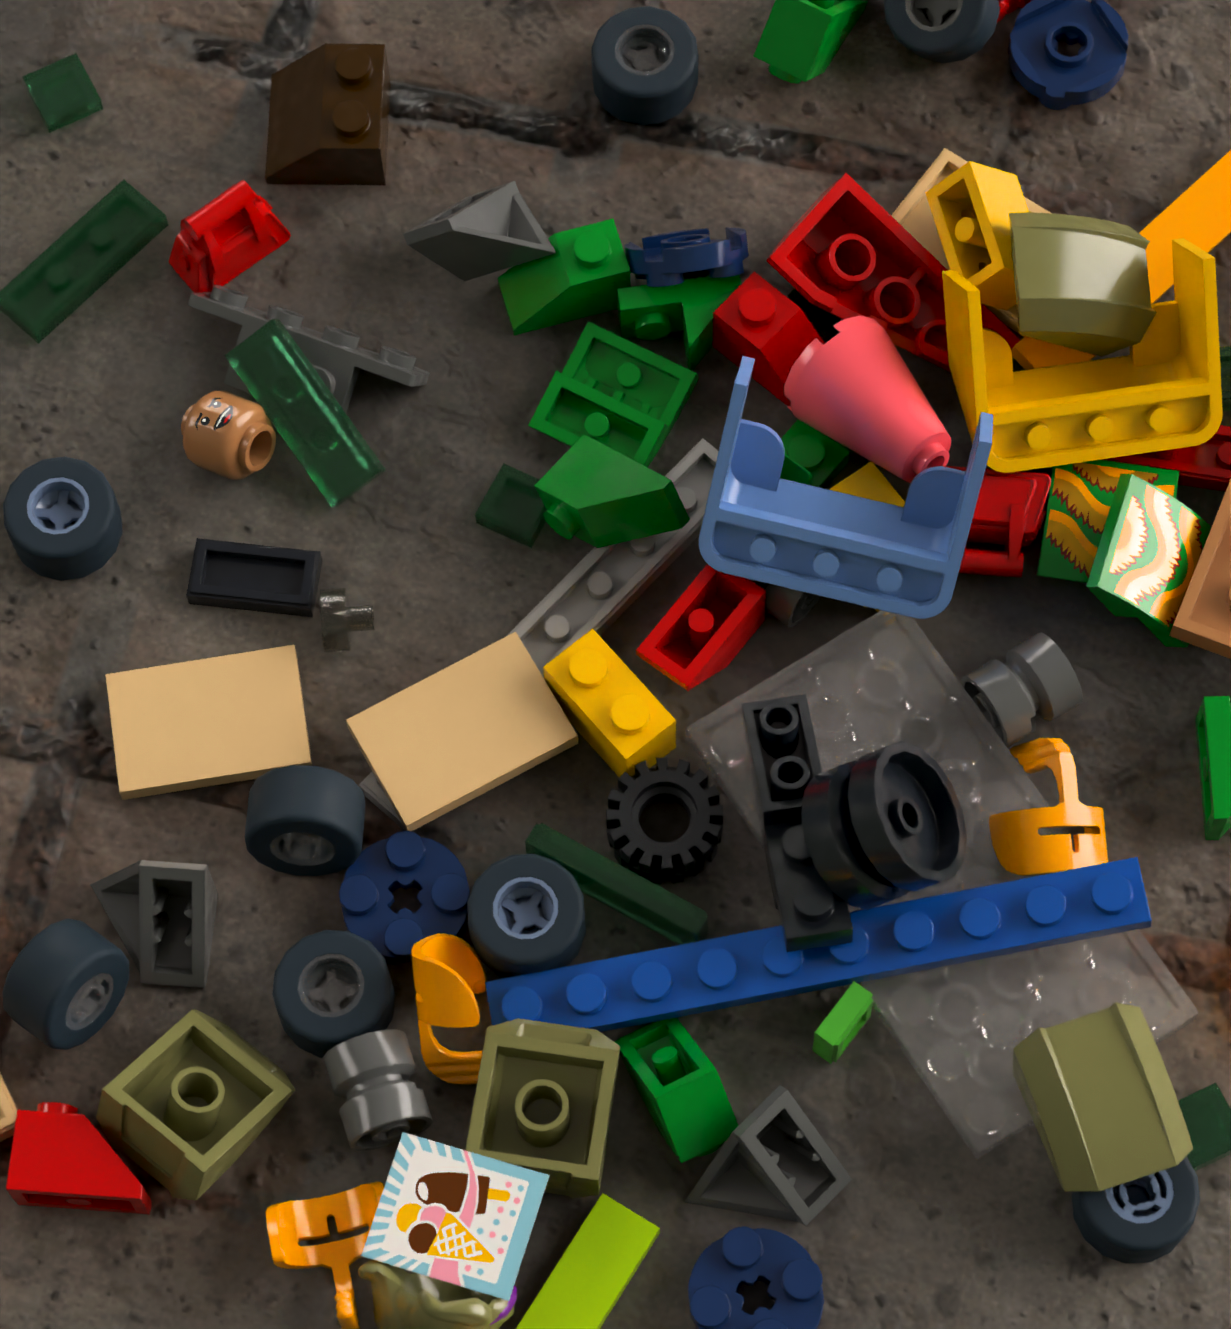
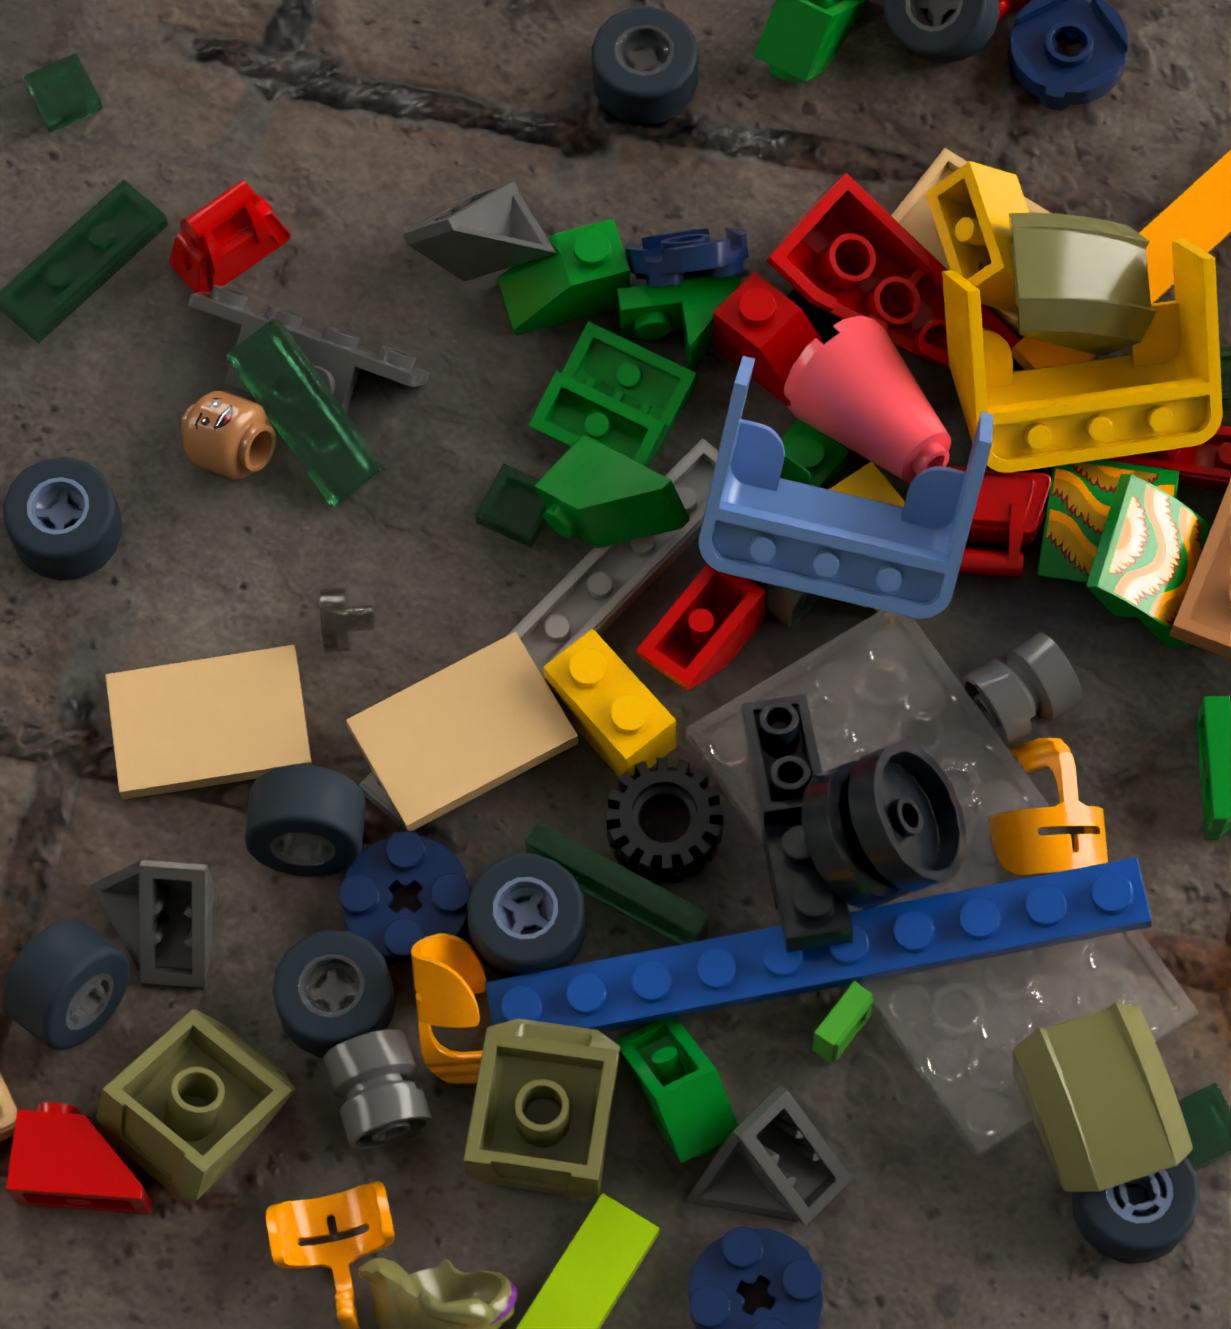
black tile [186,538,322,617] -> none
dark brown slope [265,43,391,185] -> none
sticker [361,1132,550,1301] -> none

